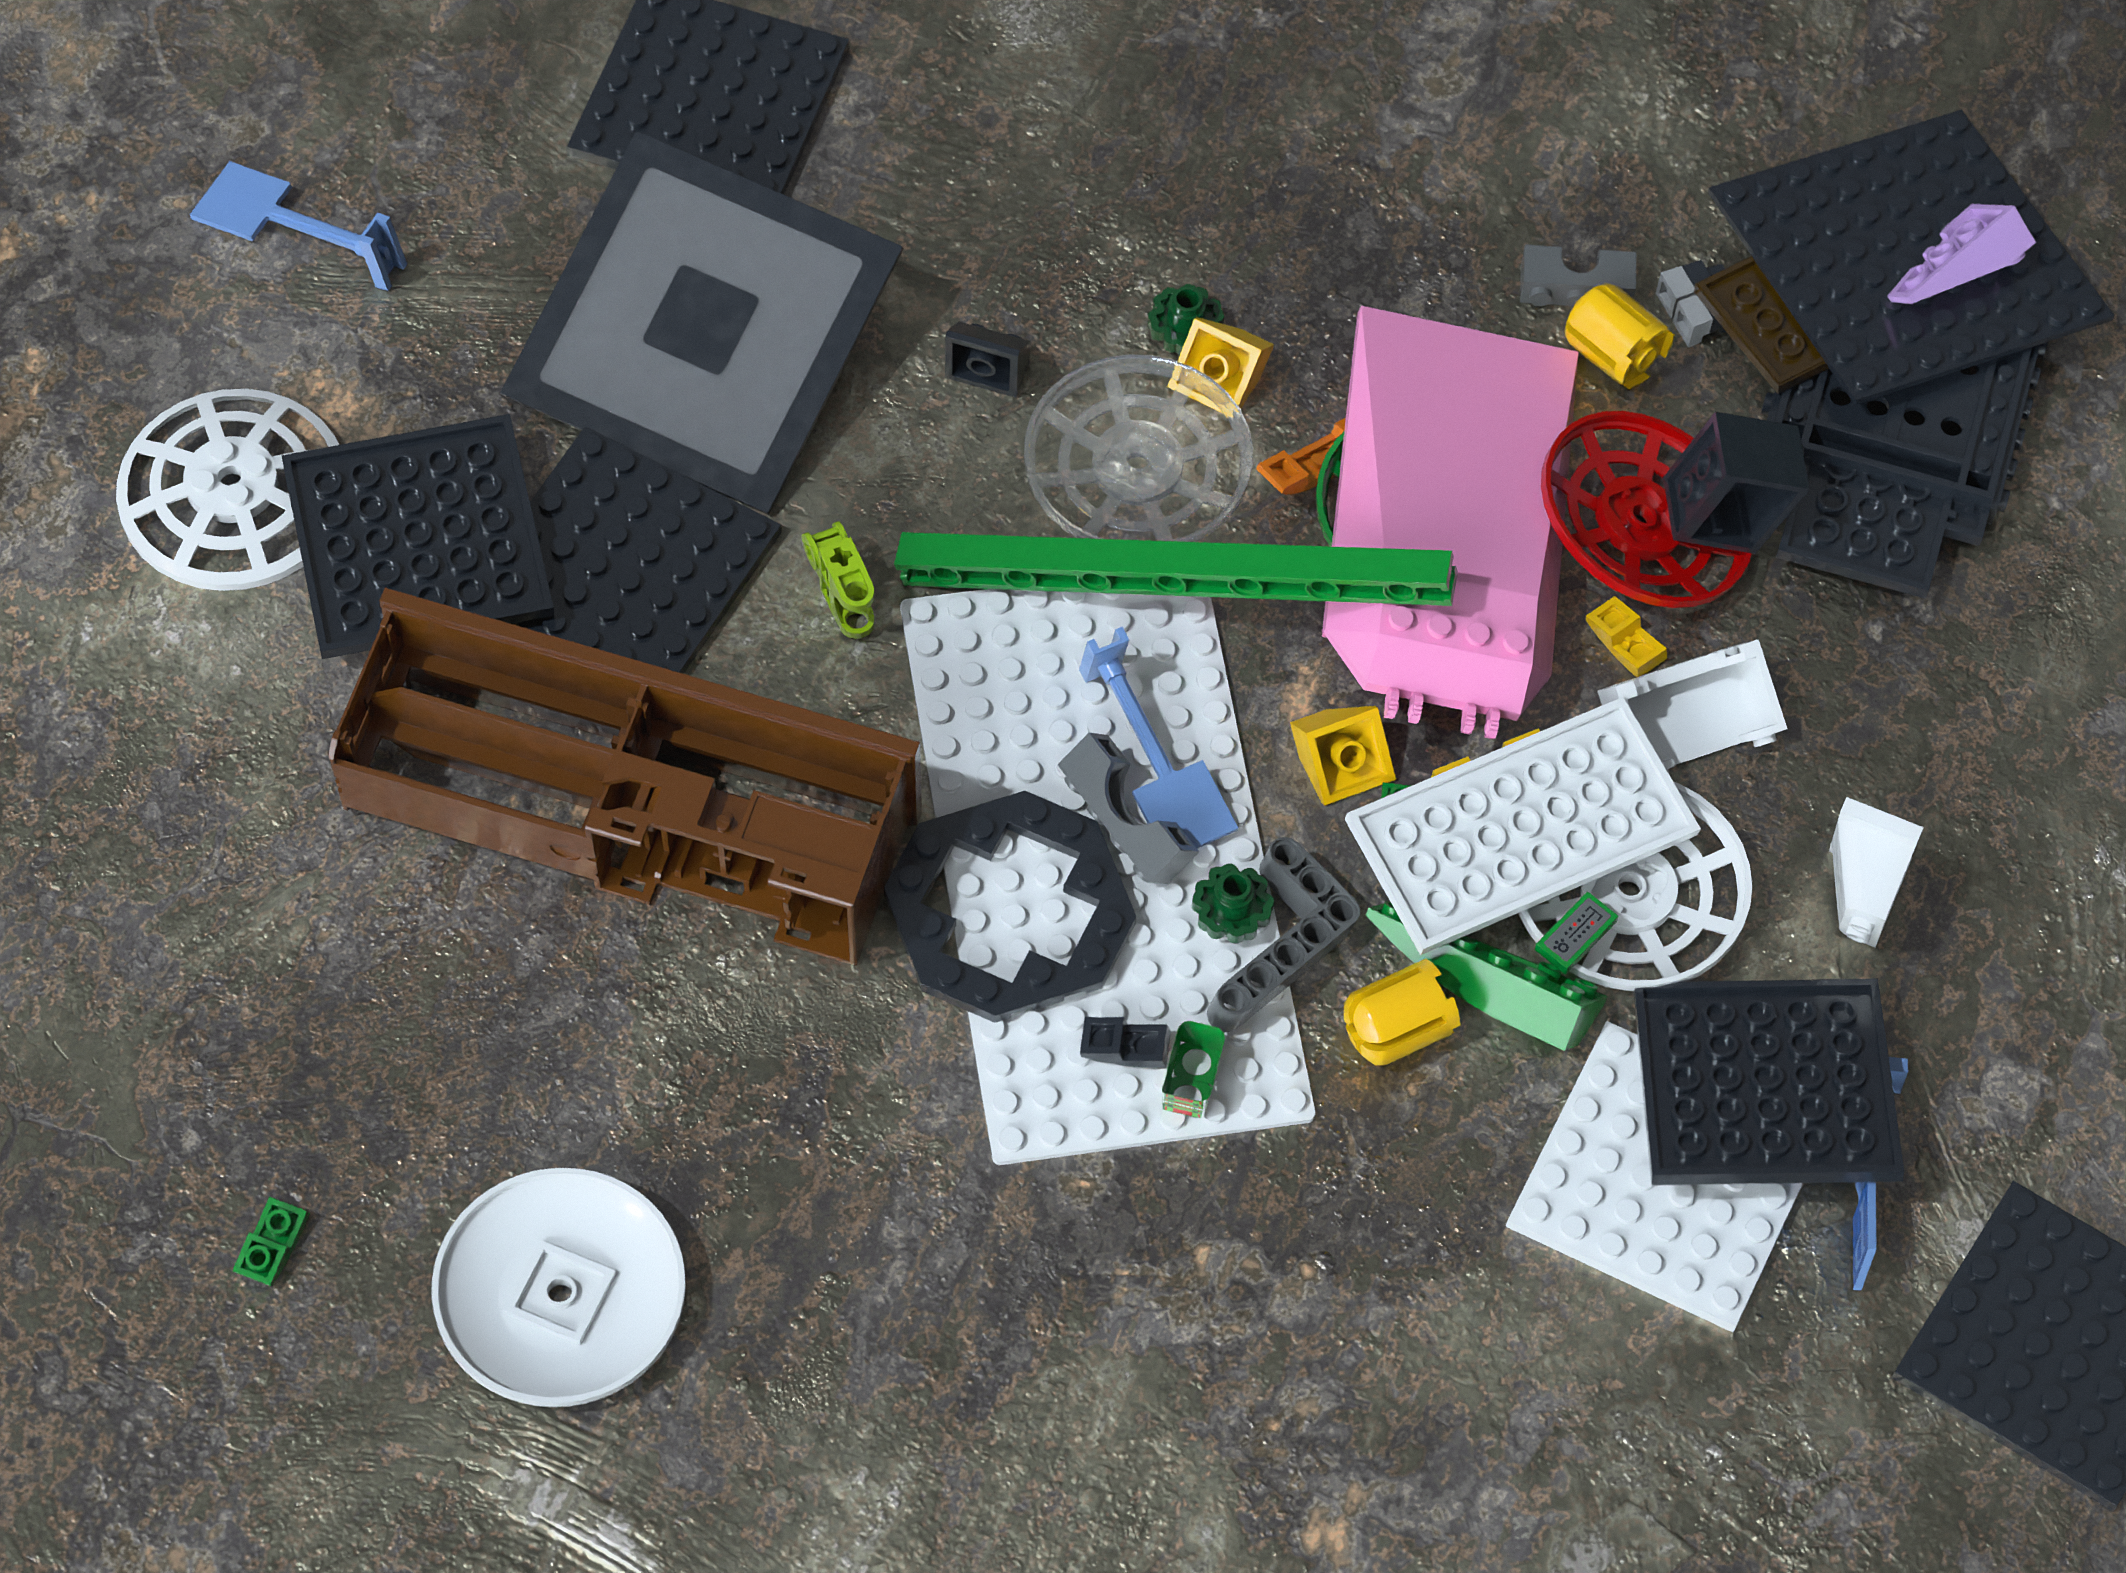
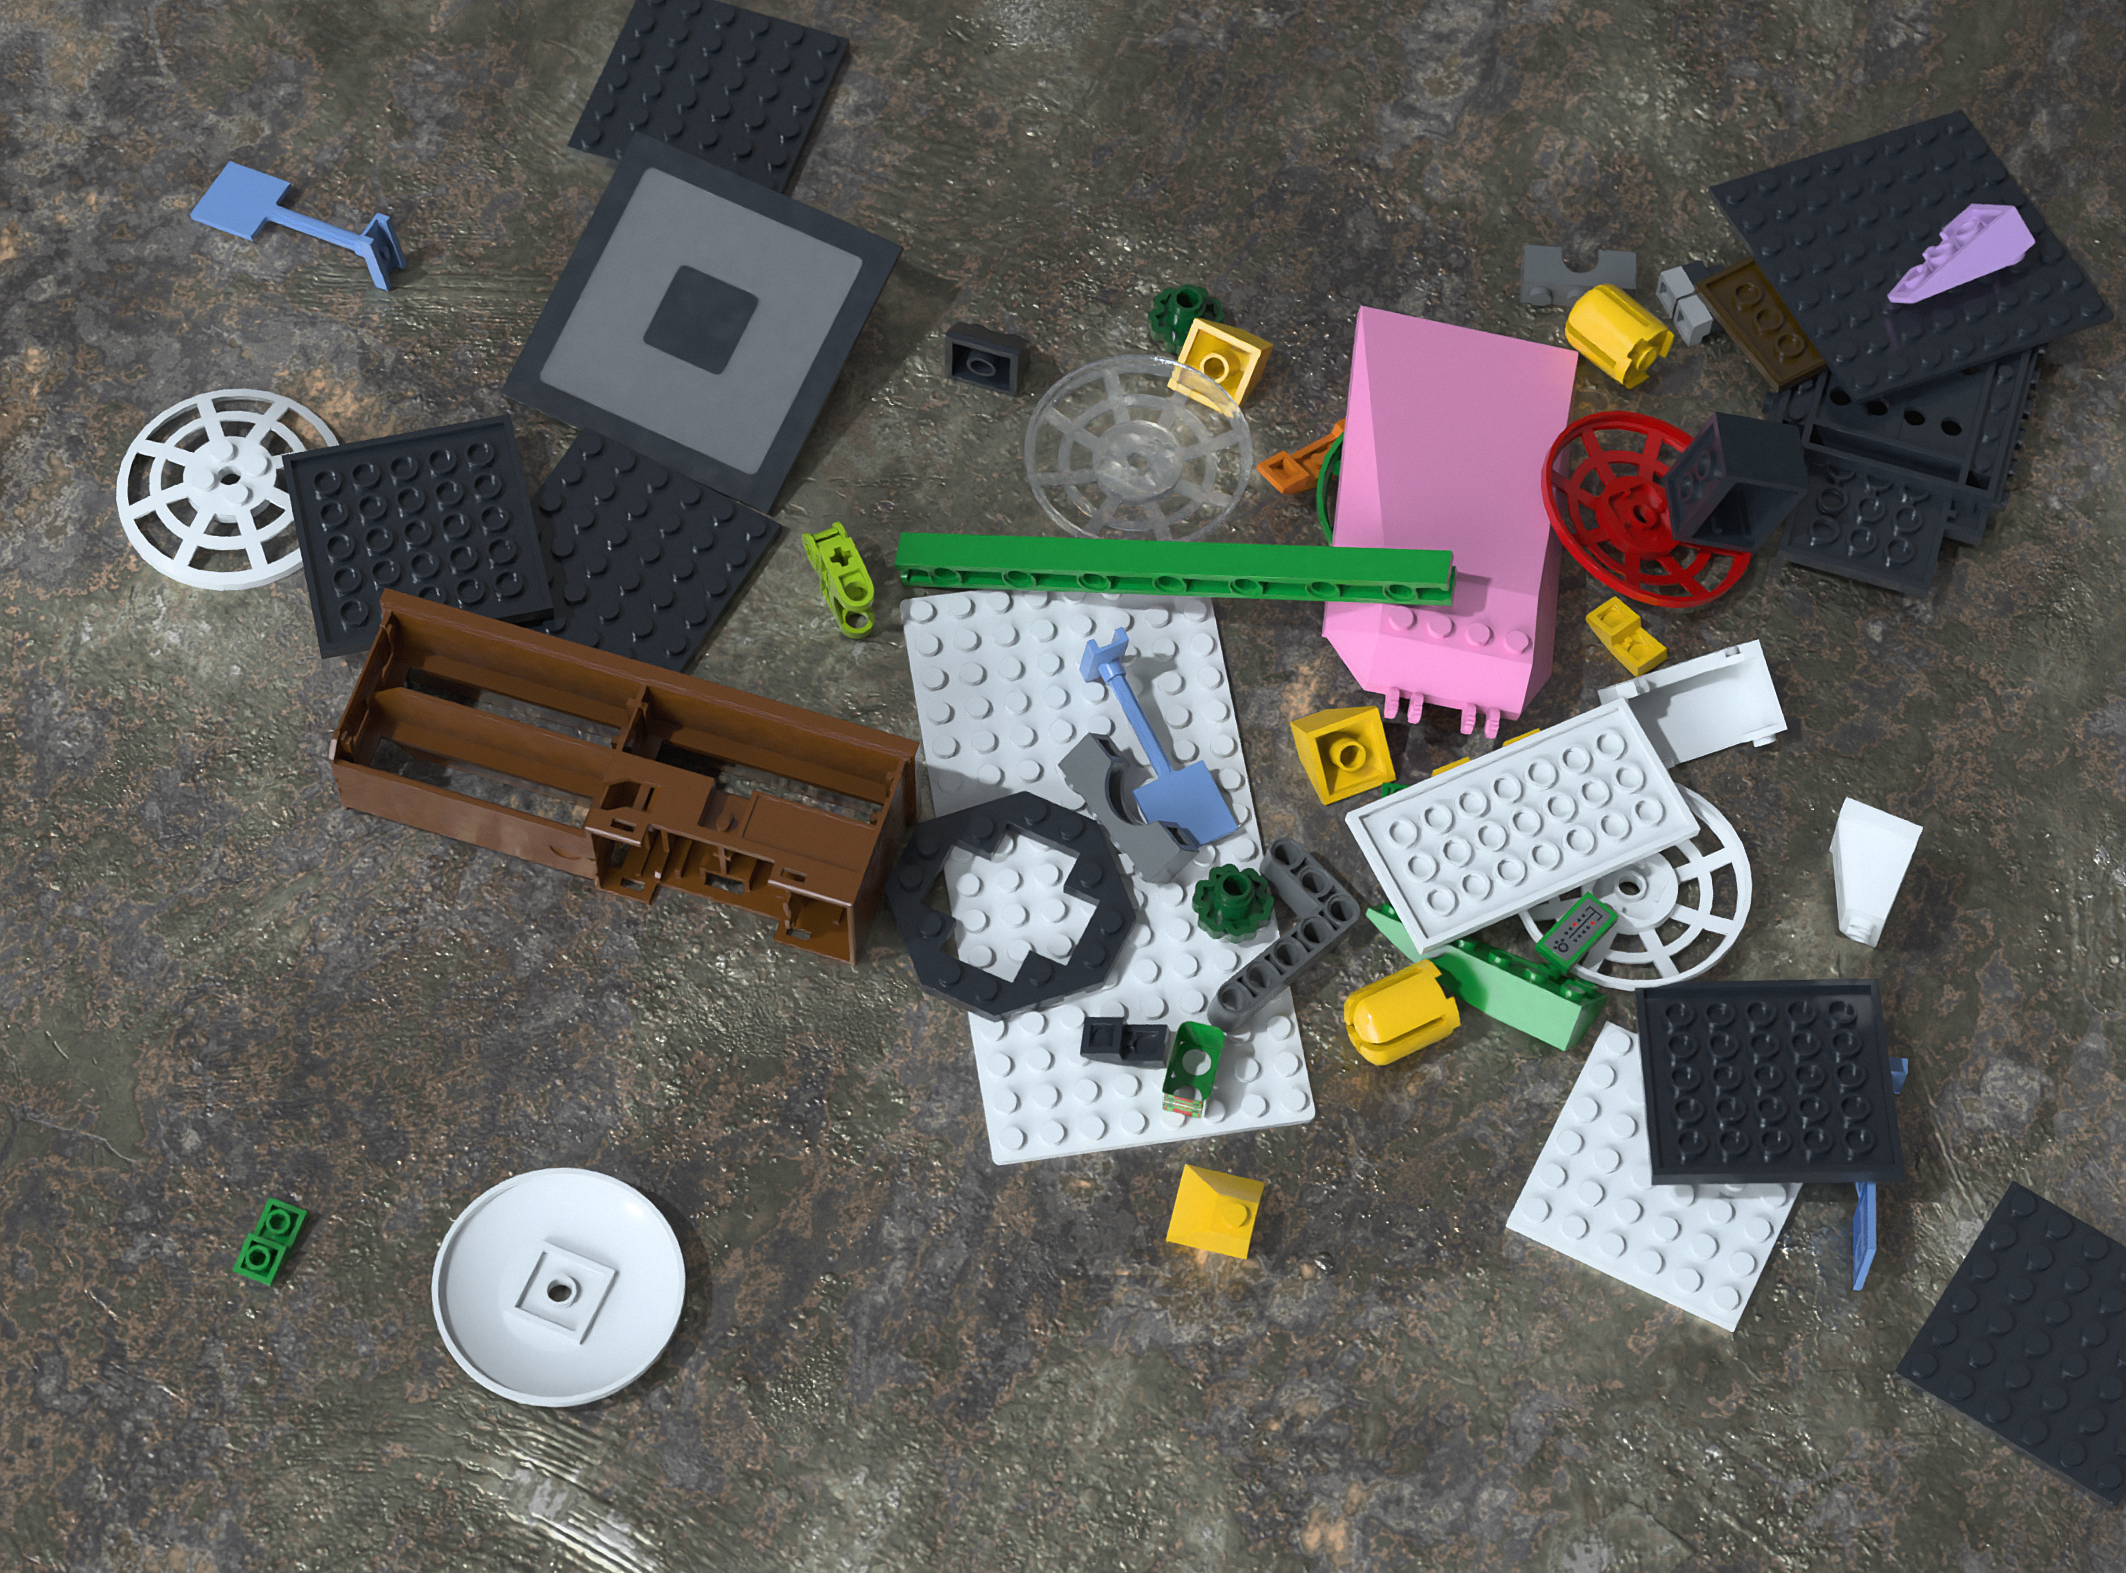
none -> yellow slope [1166,1164,1265,1260]

